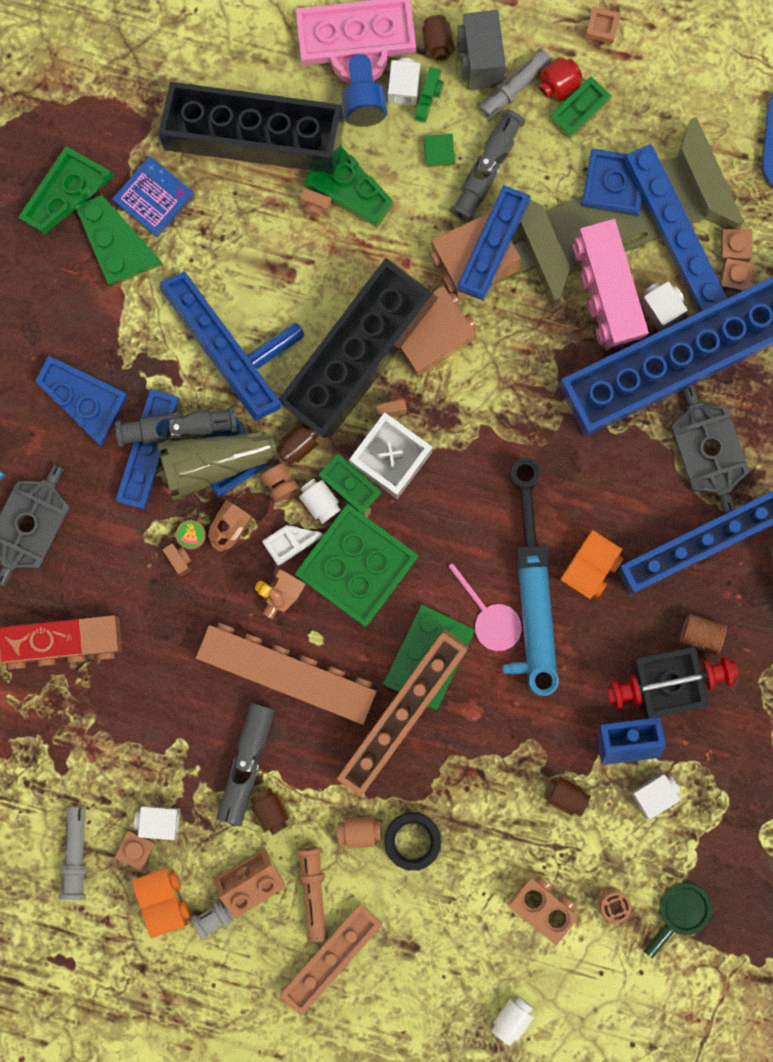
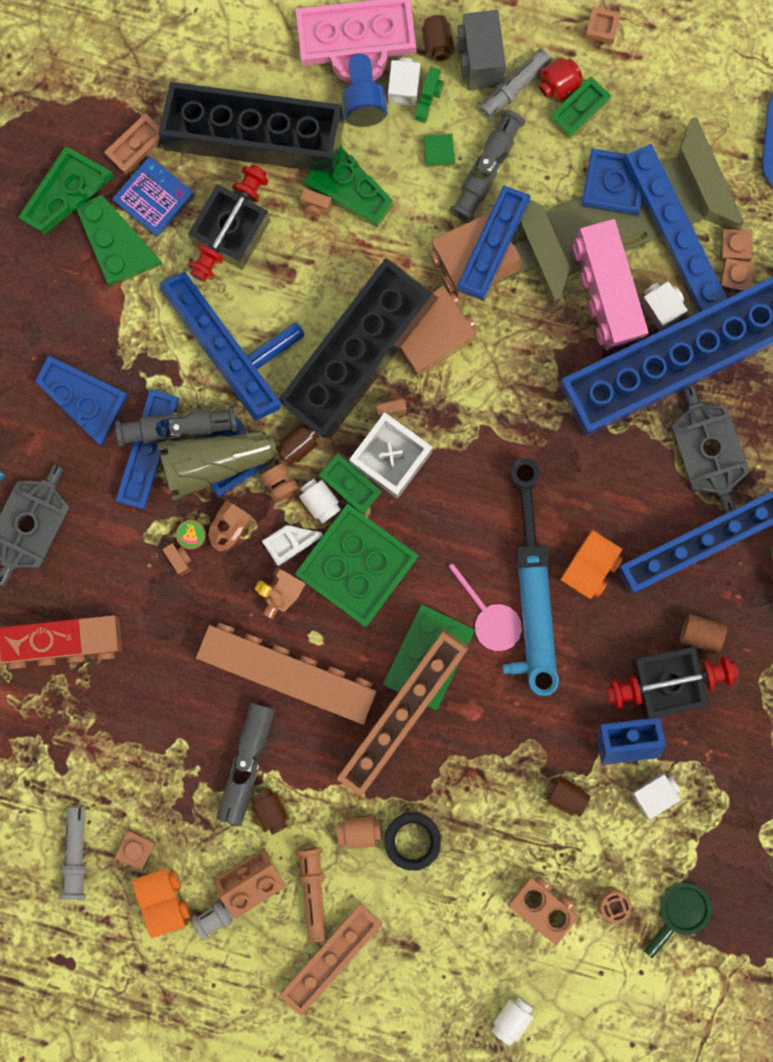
white brick [134,806,181,840] -> none
none -> nougat plate [104,113,161,176]
none -> black brick [187,164,271,282]

